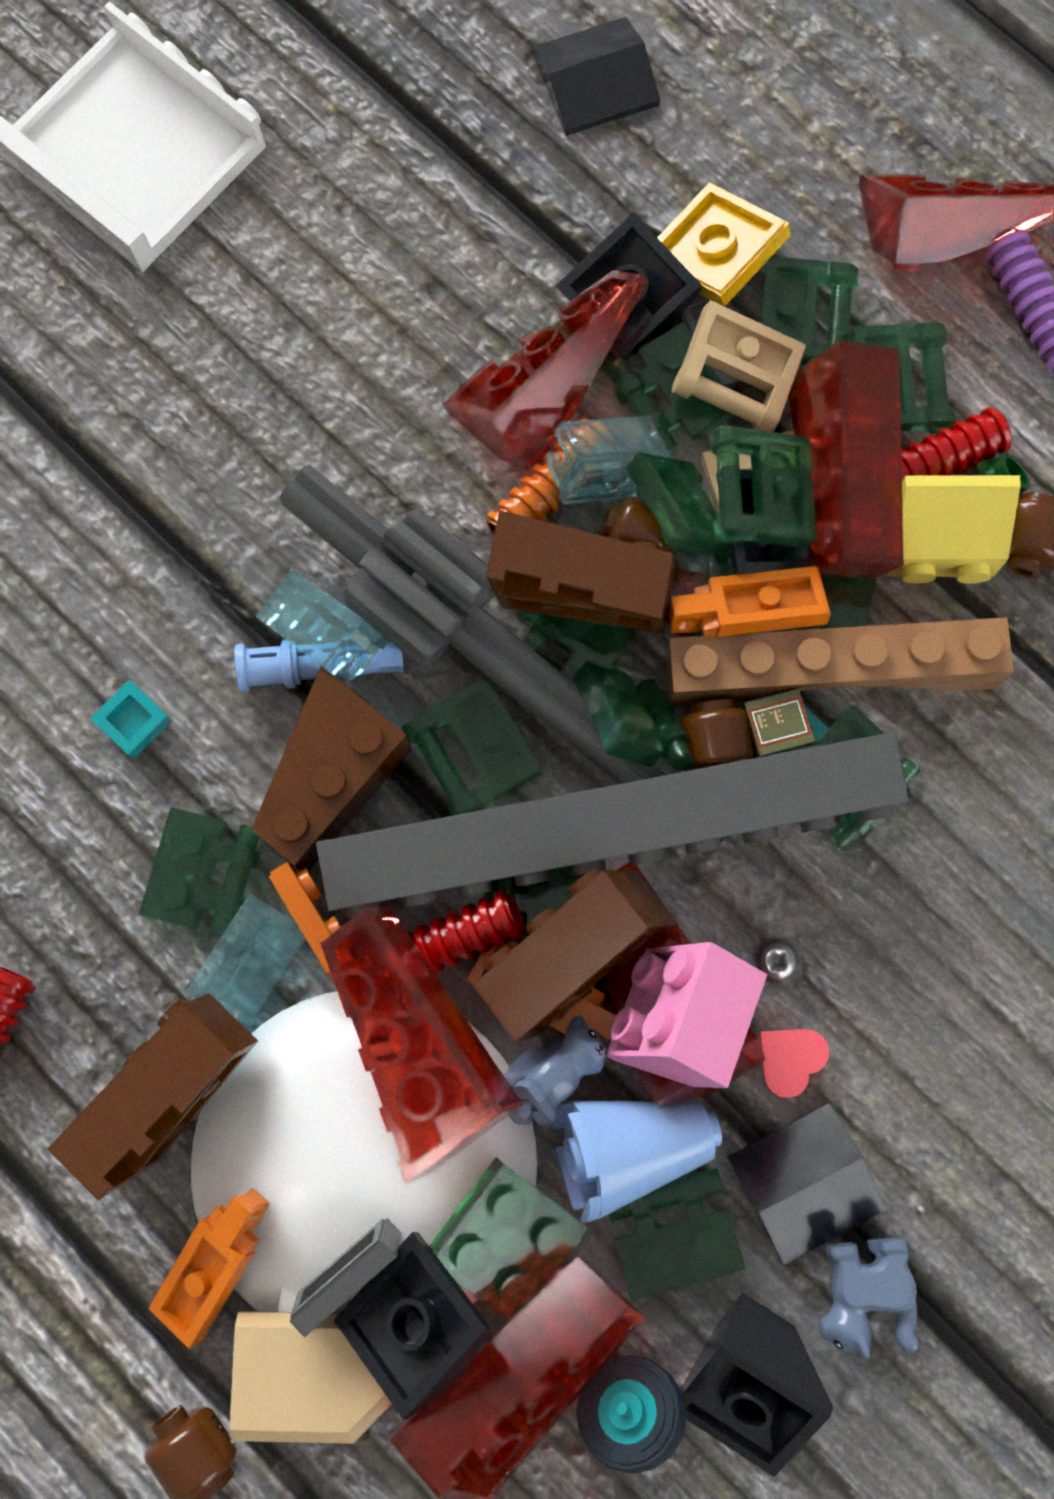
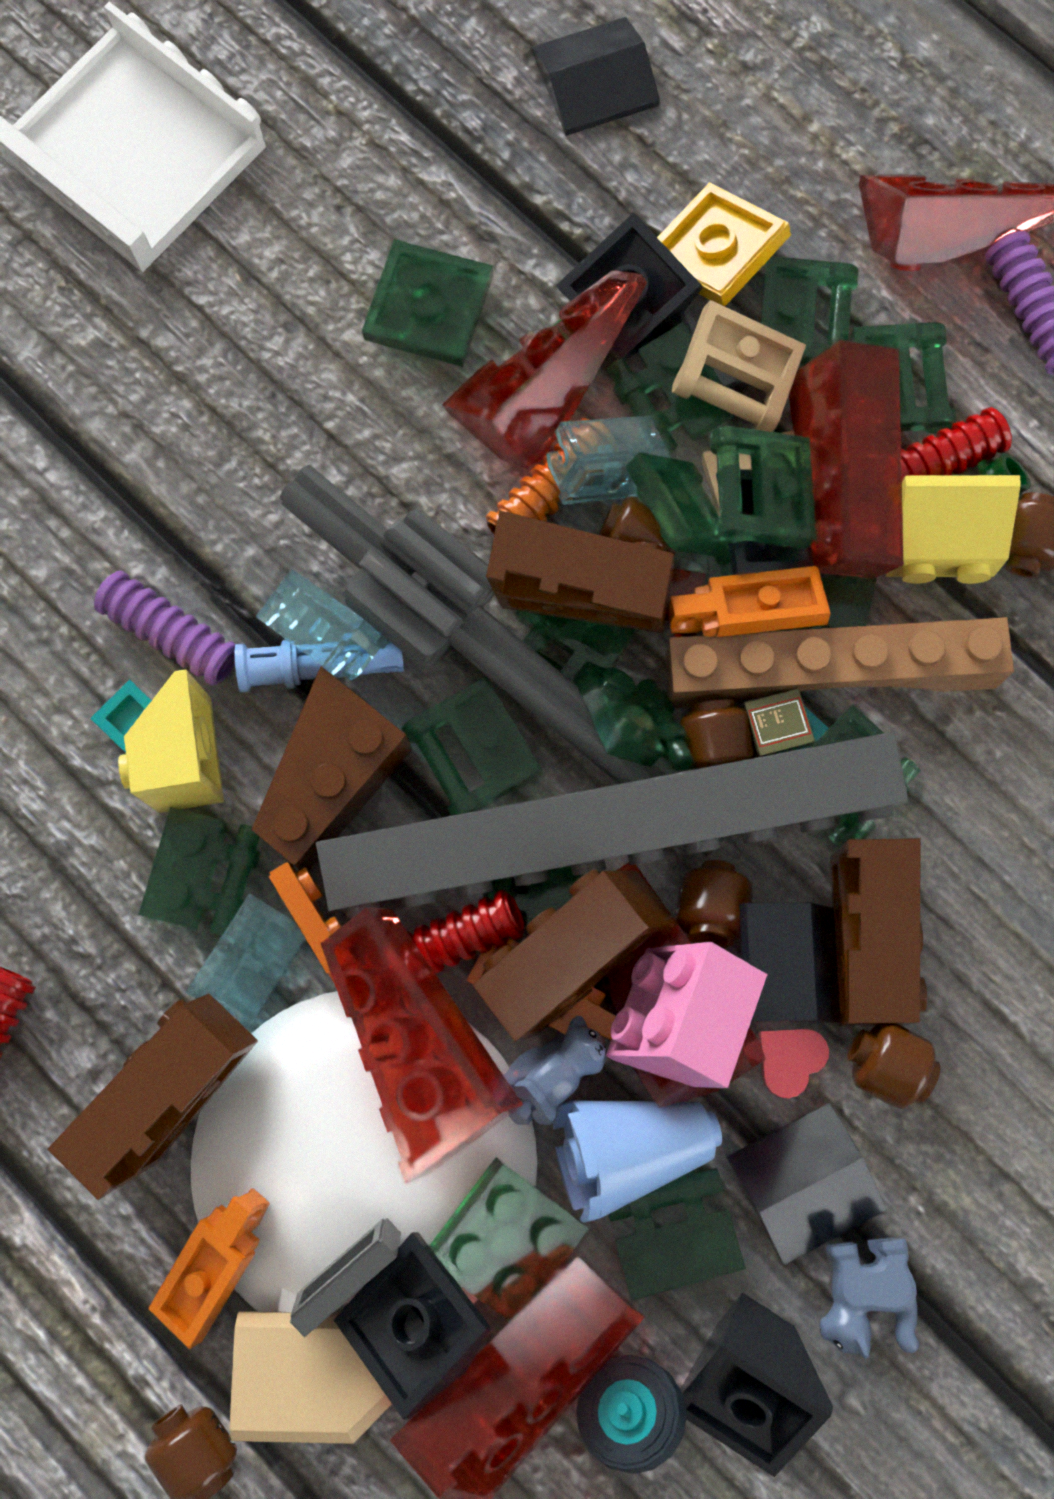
none -> medium lavender piece [94,571,236,686]
none -> light yellow slope [118,669,224,813]
none -> clear green plate [362,239,494,367]
none -> reddish brown head [676,860,753,948]
none -> black slope [739,902,841,1023]
none -> reddish brown wedge [830,838,927,1026]
none -> reddish brown head [847,1023,941,1109]

